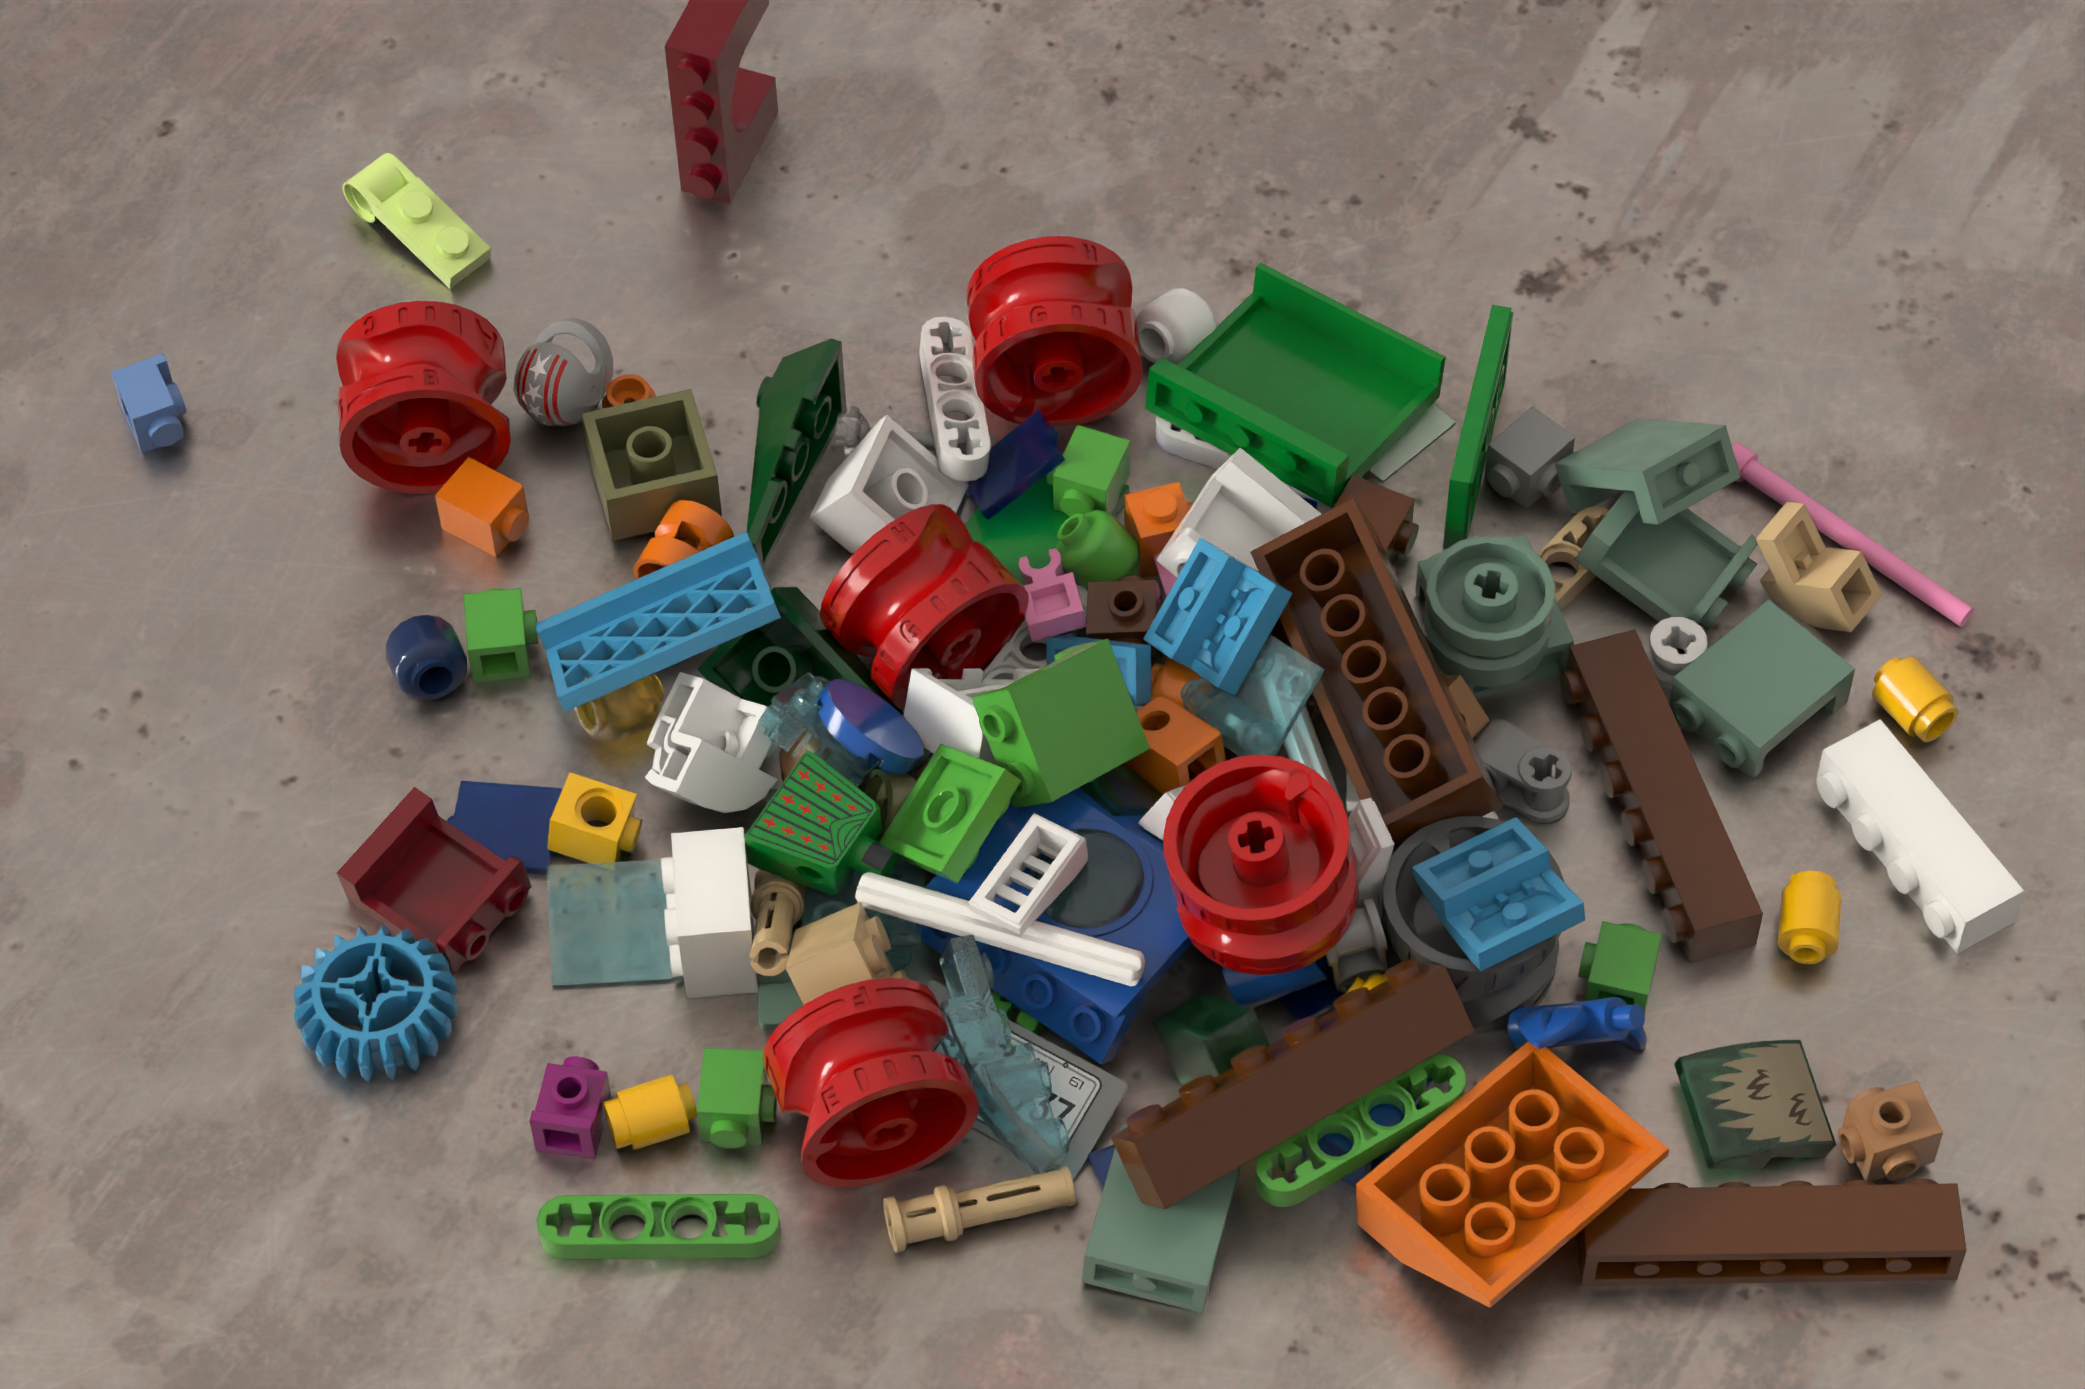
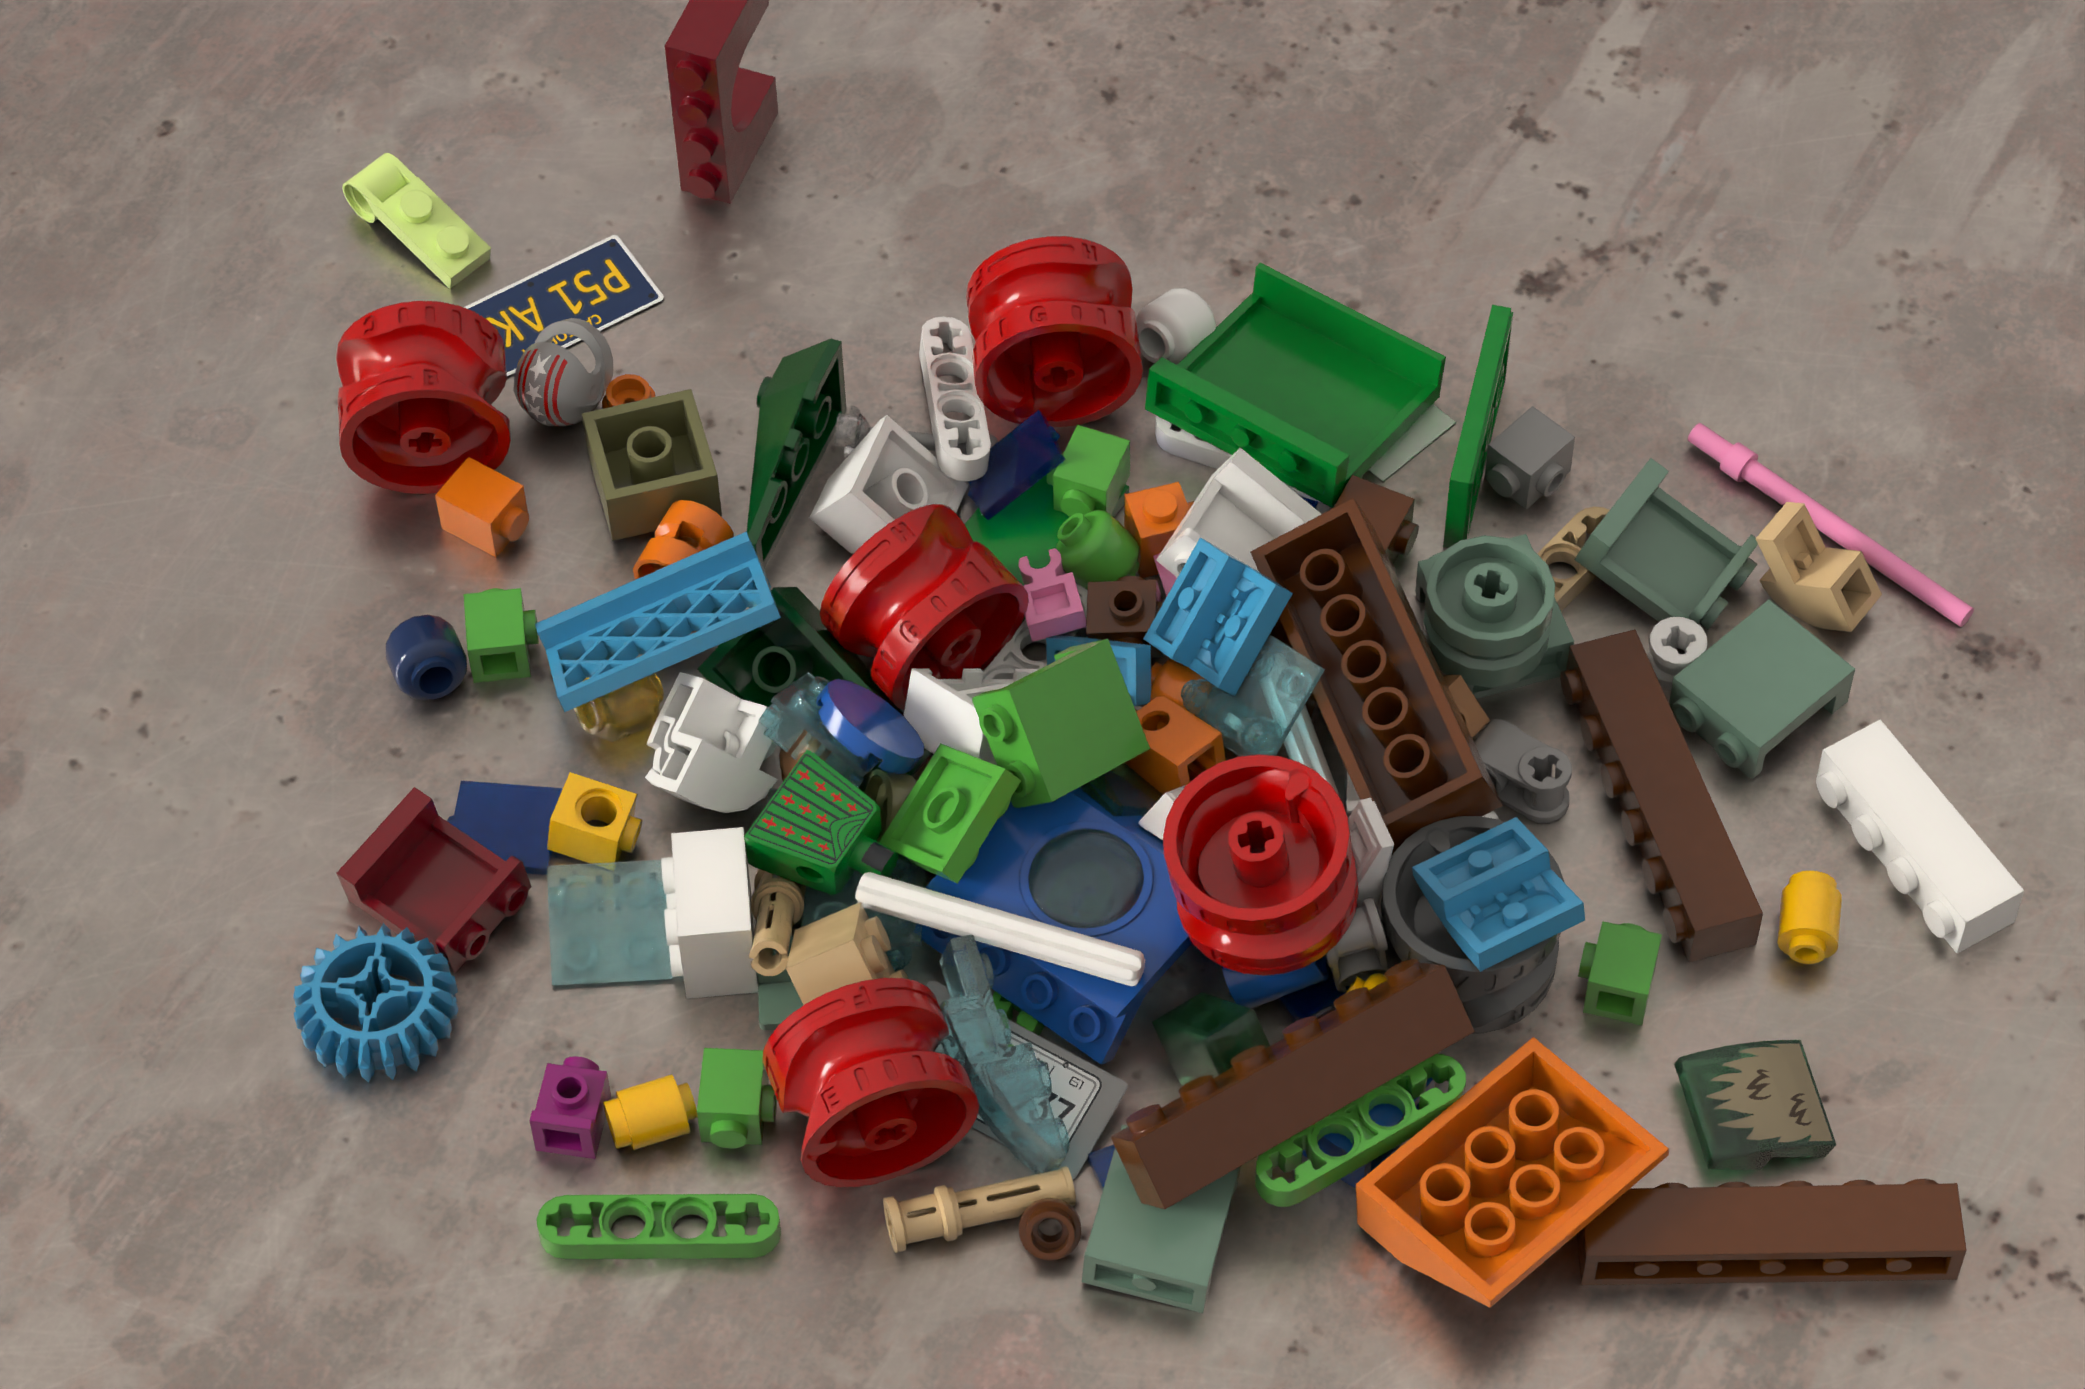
medium blue brick [111,353,187,453] -> none
white slope [968,813,1088,936] -> none
blue plant [1508,997,1647,1051] -> none
sand green panel [1554,418,1741,524] -> none
medium nougat brick [1838,1081,1943,1181] -> none
yellow brick [1872,656,1959,742] -> none
none -> dark blue sticker [464,235,664,377]
none -> reddish brown plate [1019,1198,1081,1260]

